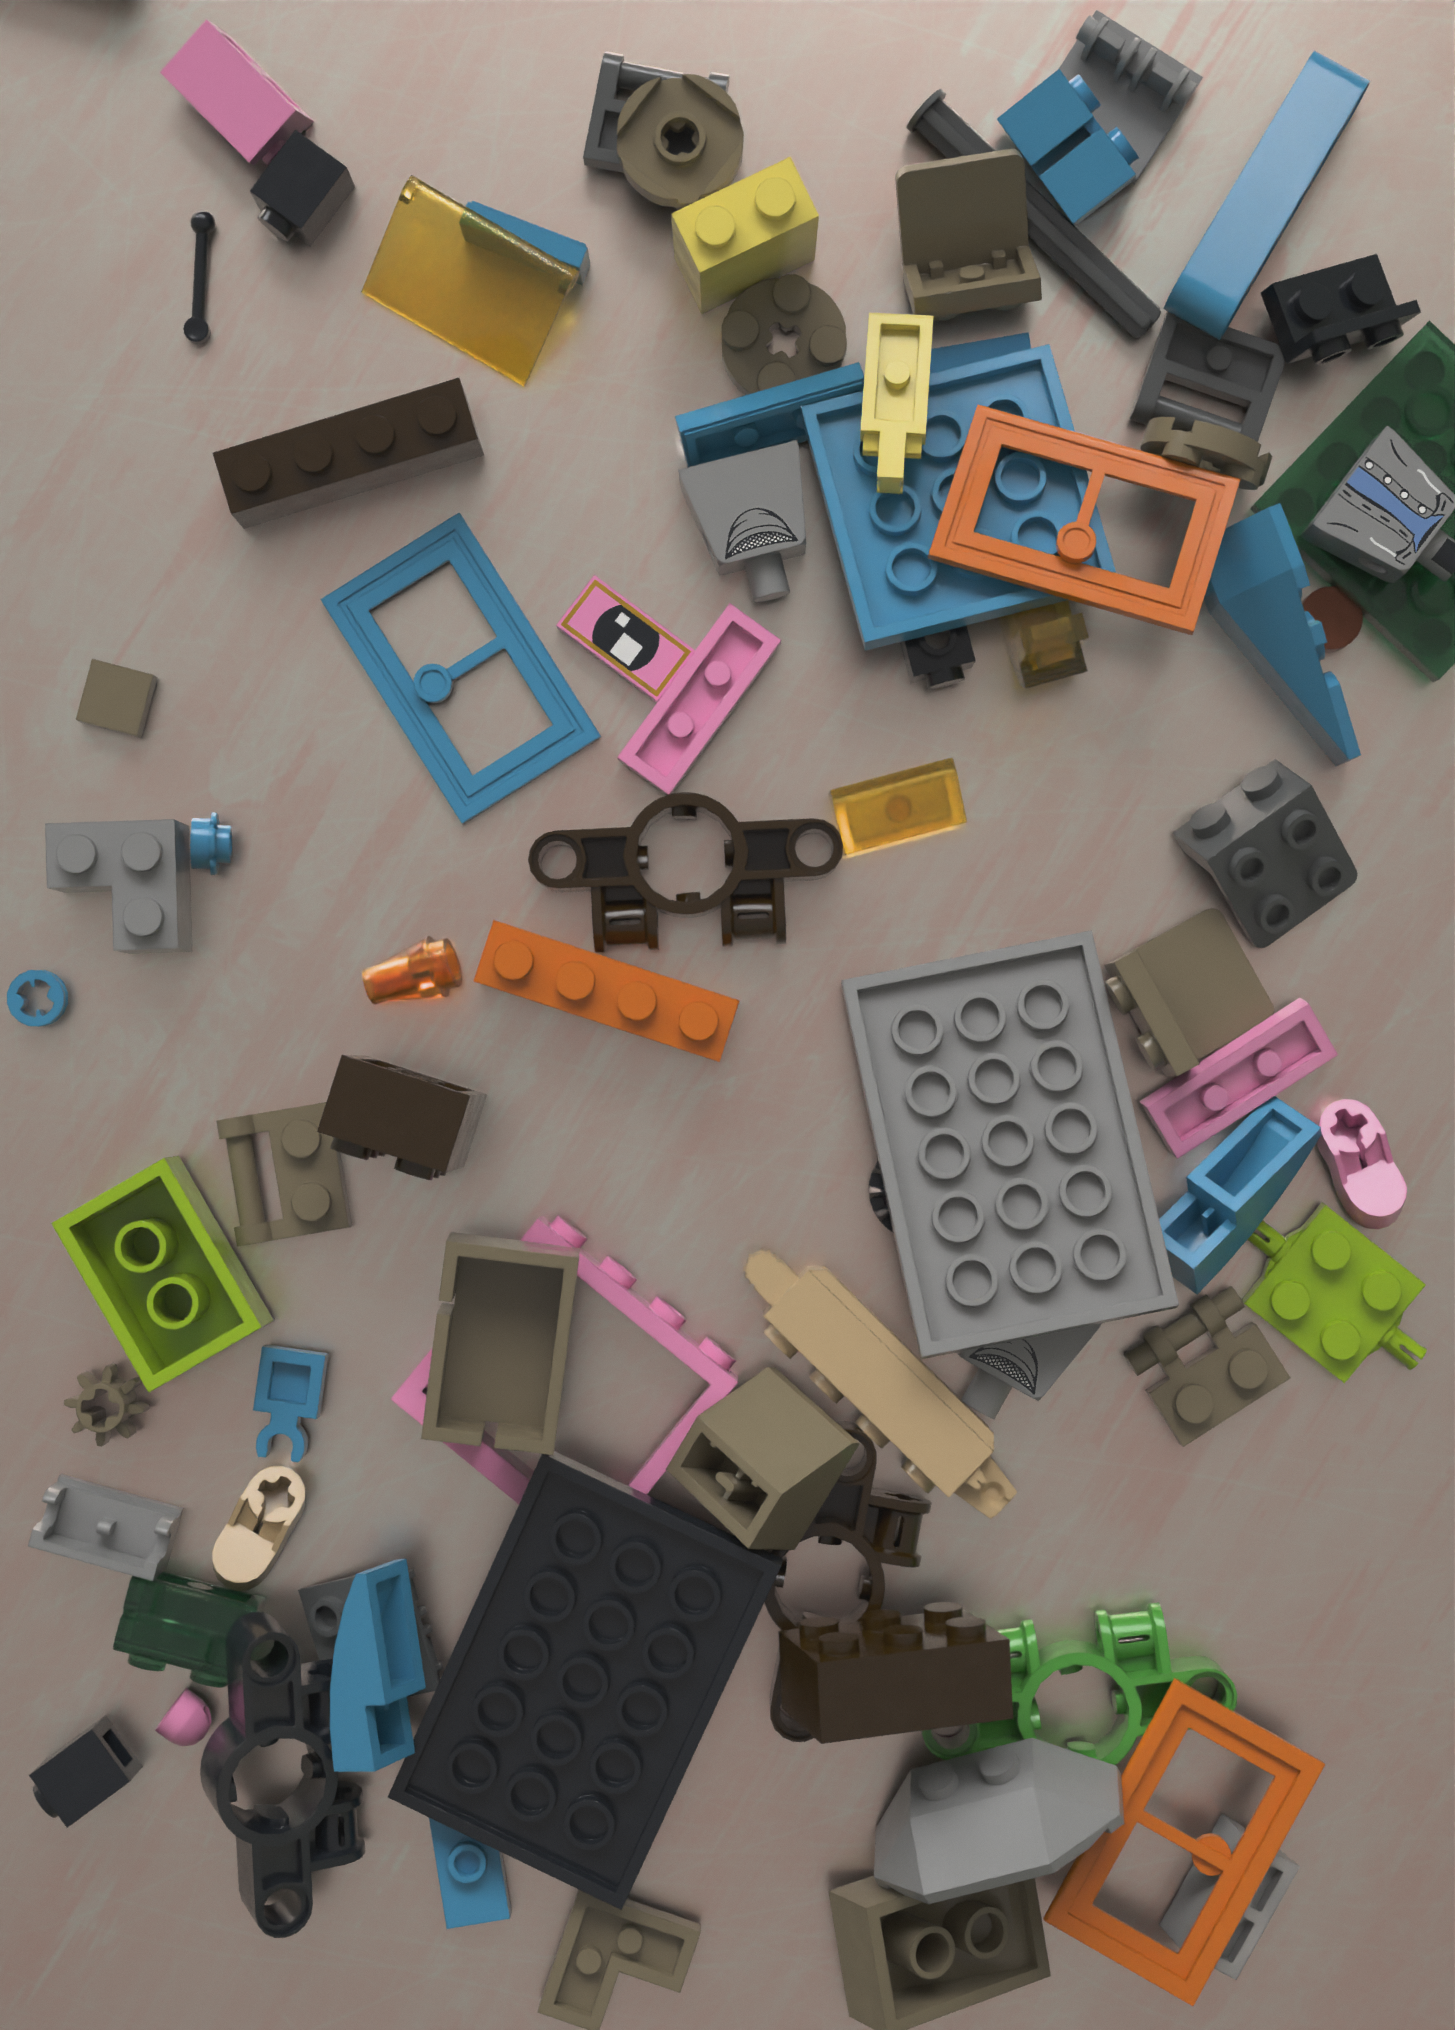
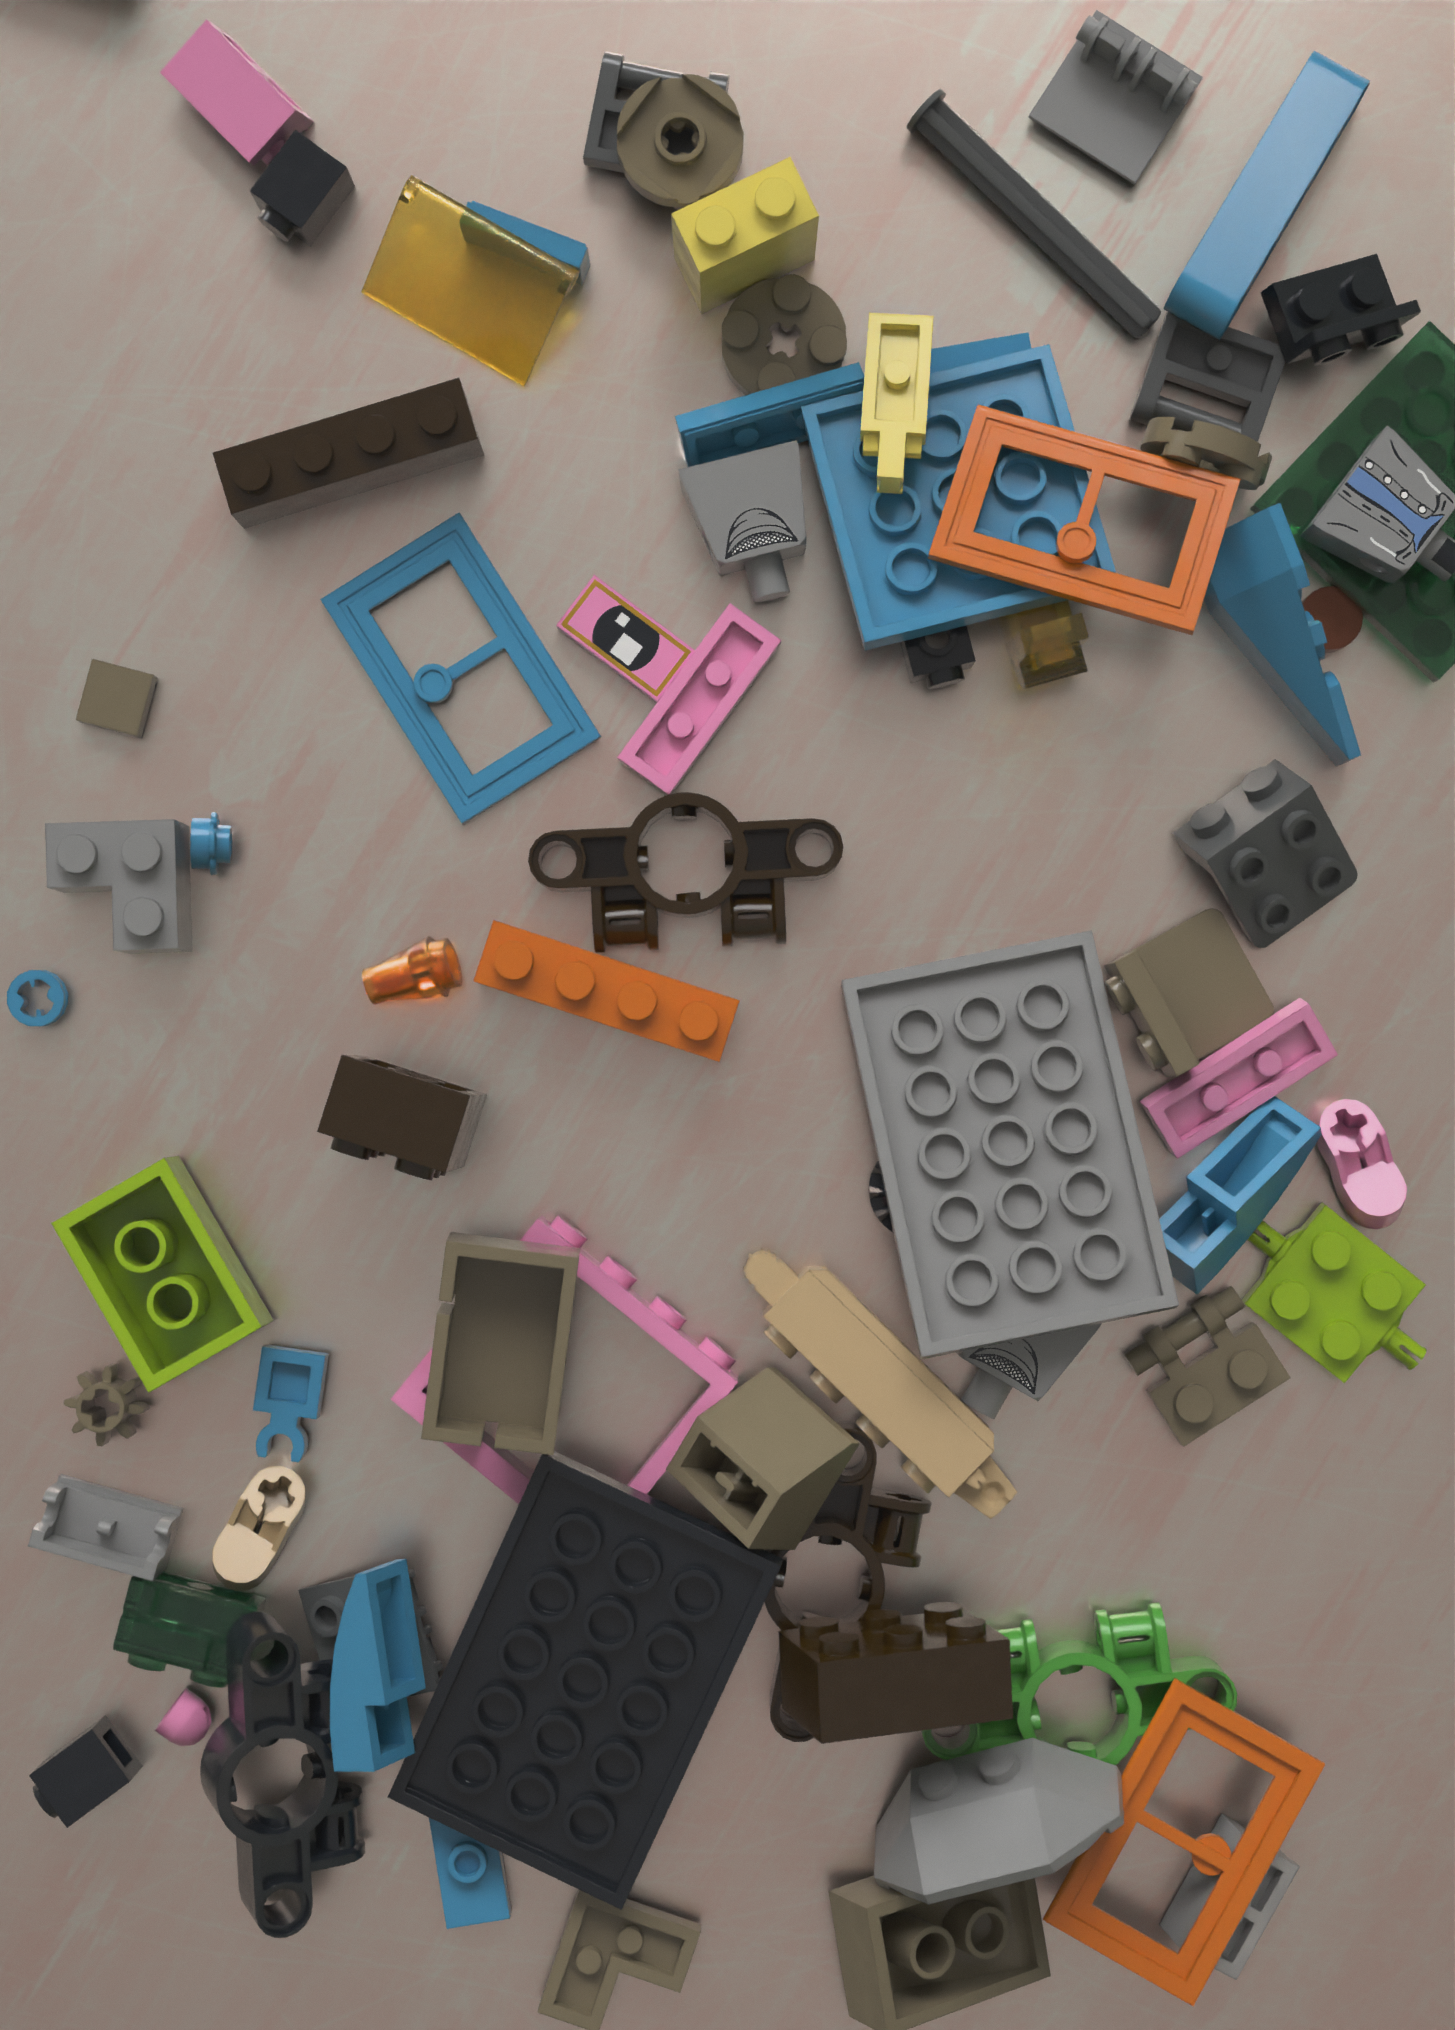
black hinge [183,210,215,344] -> none
dark tan plate [216,1102,352,1246] -> none
clear yellow slope [828,758,967,855] -> none
dark tan bracket [895,149,1042,321] -> none
dark azure piece [997,69,1139,227] -> none

